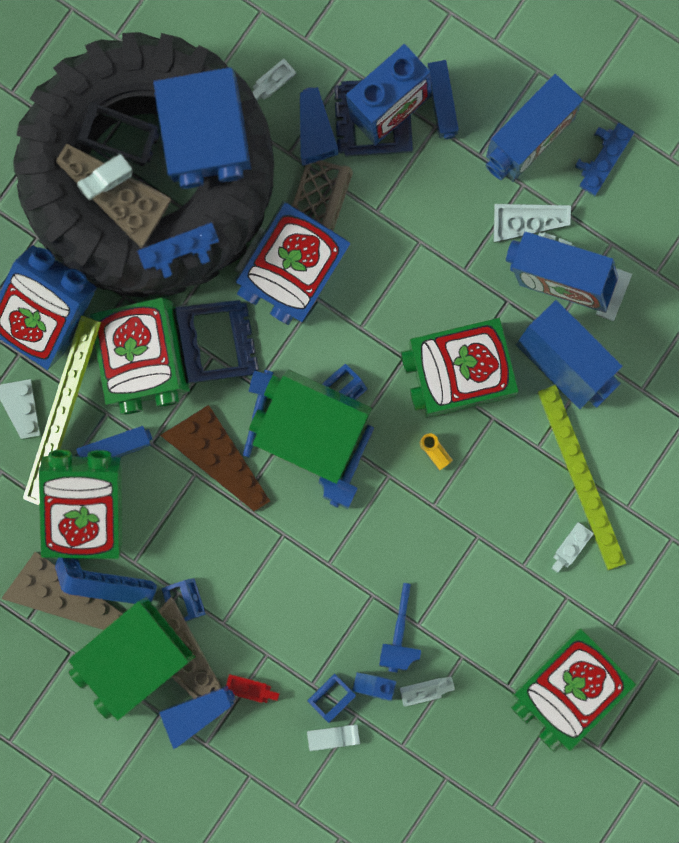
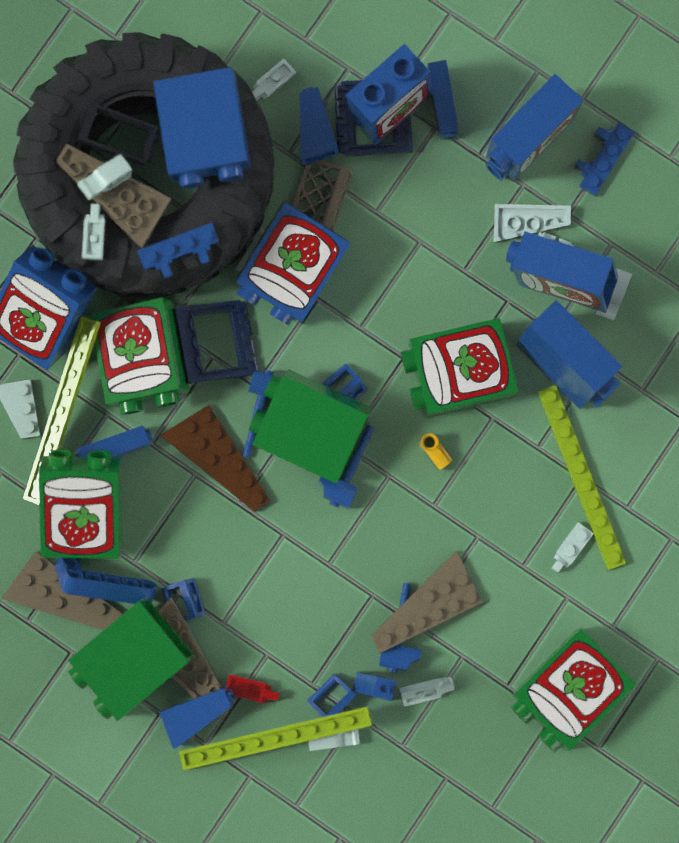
none -> light aqua hinge [82,204,105,260]
none -> lime plate [179,706,373,770]
none -> dark tan wing [371,551,482,653]

